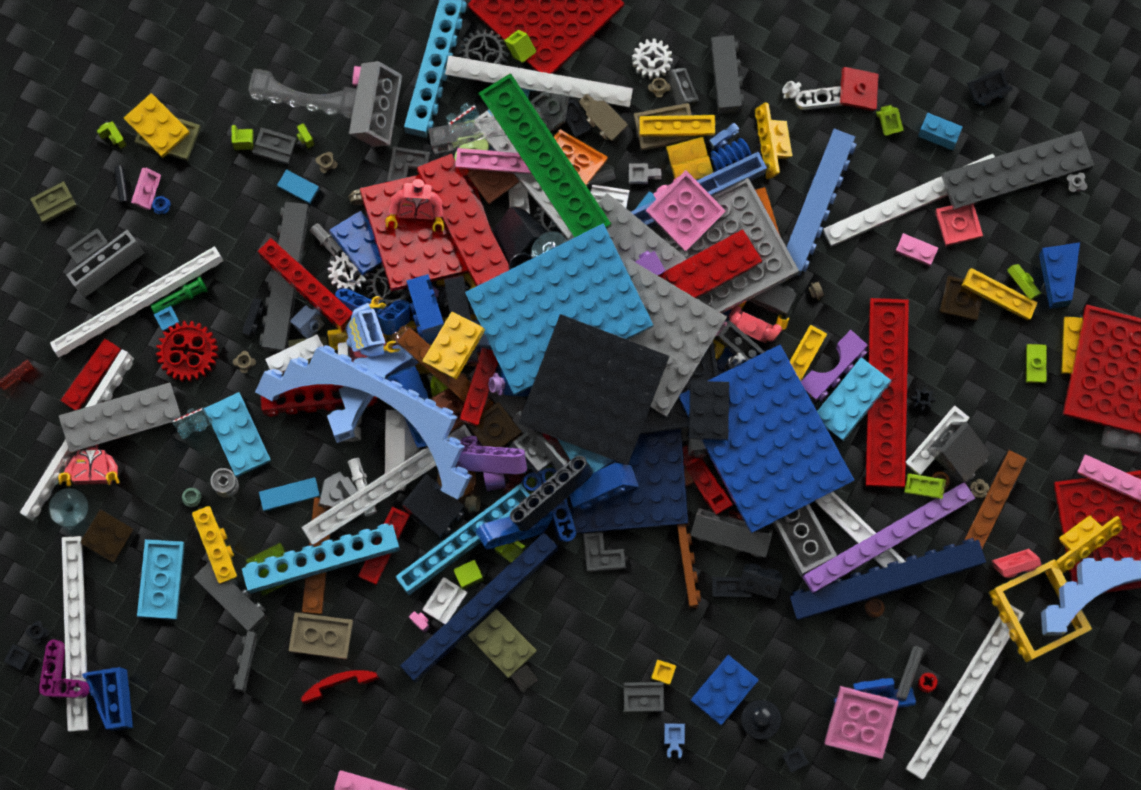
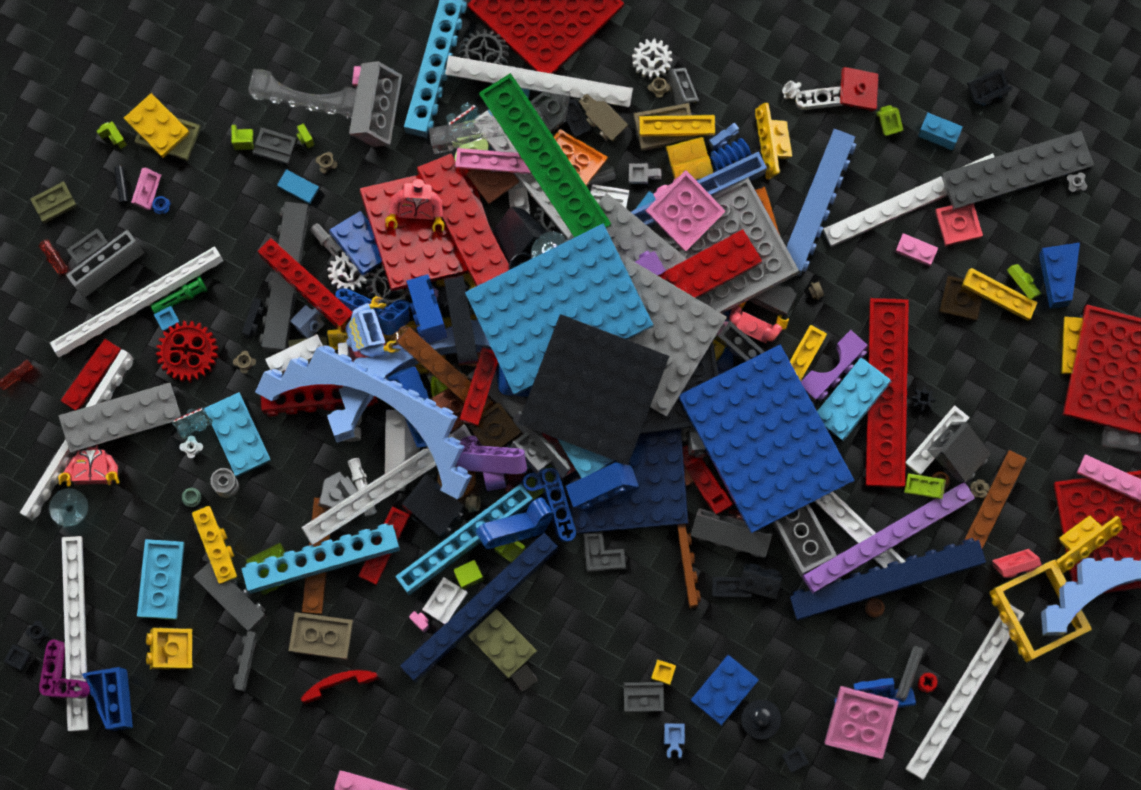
dark brown plate [79,509,133,562] -> none
dark azure tile [259,477,320,511] -> none
dark tan plate [348,190,363,206] -> none
dark grey tile [387,147,431,182] -> none
yellow plate [423,312,485,379] -> none
lavender plate [488,373,505,395] -> none
lime panel [504,30,536,62] -> none
black beam [510,456,593,531] -> none
black plate [688,380,729,441] -> none
dark grey brick [711,35,745,114] -> none
light grey axle [725,353,745,371] -> none
lime plate [1026,344,1046,383] -> none
none -> clear red axle [39,239,68,274]
none -> yellow plate [146,628,192,670]
none -> white plate [180,436,203,459]

